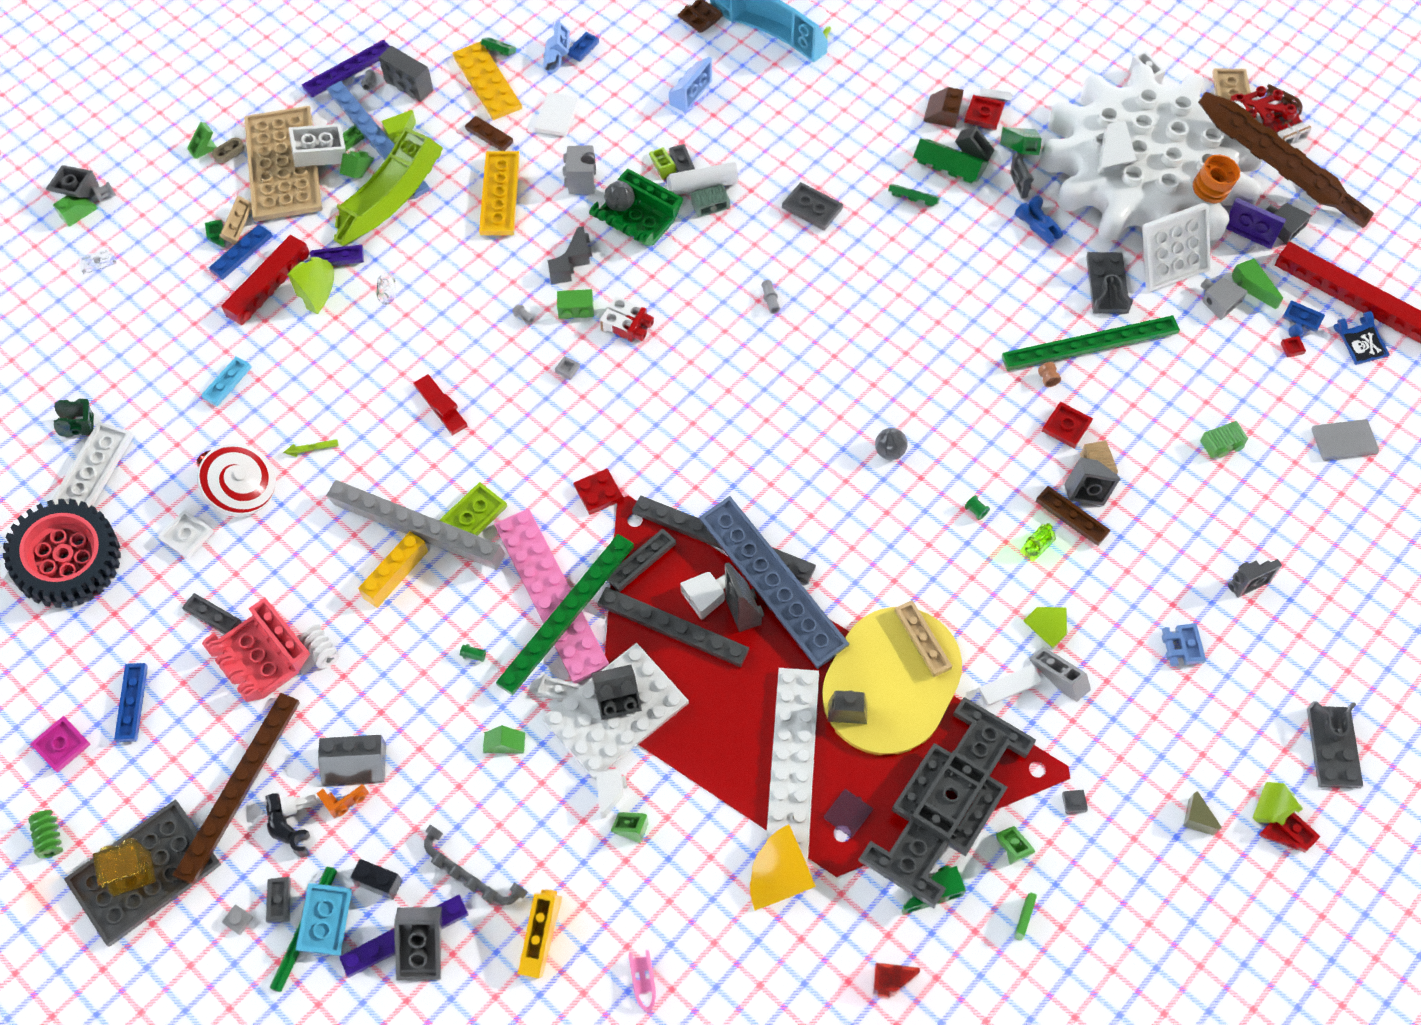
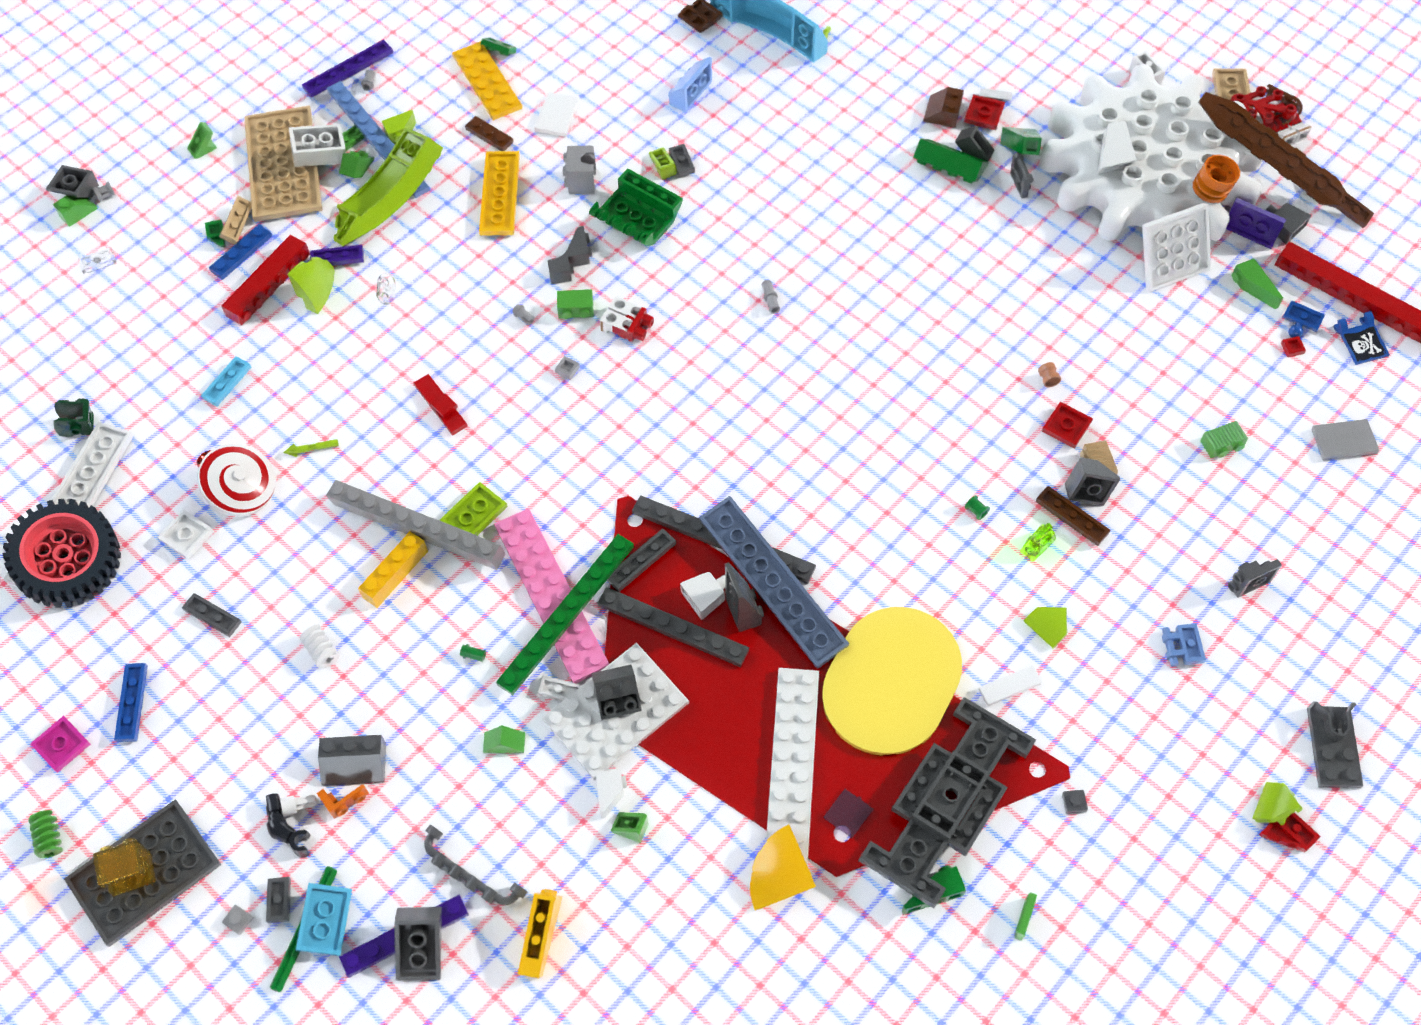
reddish brown plate [173,693,300,886] -> none
coral slope [202,597,310,702] -> none
dark tan plate [212,138,245,163] -> none
black piece [350,858,403,900] -> none
dark grey brick [378,45,434,102] -> none
light blue plate [543,21,570,73] -> none
blue plate [567,31,599,62] -> none
red plate [573,468,624,515] -> none
dark grey piece [604,181,634,212] -> none
bright pink piece [628,950,656,1012] -> none
white brick [666,161,739,195] -> none
sand green brick [691,184,730,217] -> none
dark grey plate [782,182,844,231] -> none
dark grey torso [828,690,868,724] -> none
clear red slope [872,962,920,999] -> none
dark grey piece [875,428,908,461] -> none
green plate [888,183,941,207] -> none
tan plate [894,600,952,677] -> none
bright green slope [996,826,1035,865] -> none
green plate [1001,315,1180,371] -> none
blue piece [1014,195,1063,244] -> none
light grey slope [1029,647,1091,702] -> none
dark grey plate [1086,252,1133,314] -> none
olive slope [1183,791,1222,836] -> none
light grey torso [1200,278,1248,320] -> none

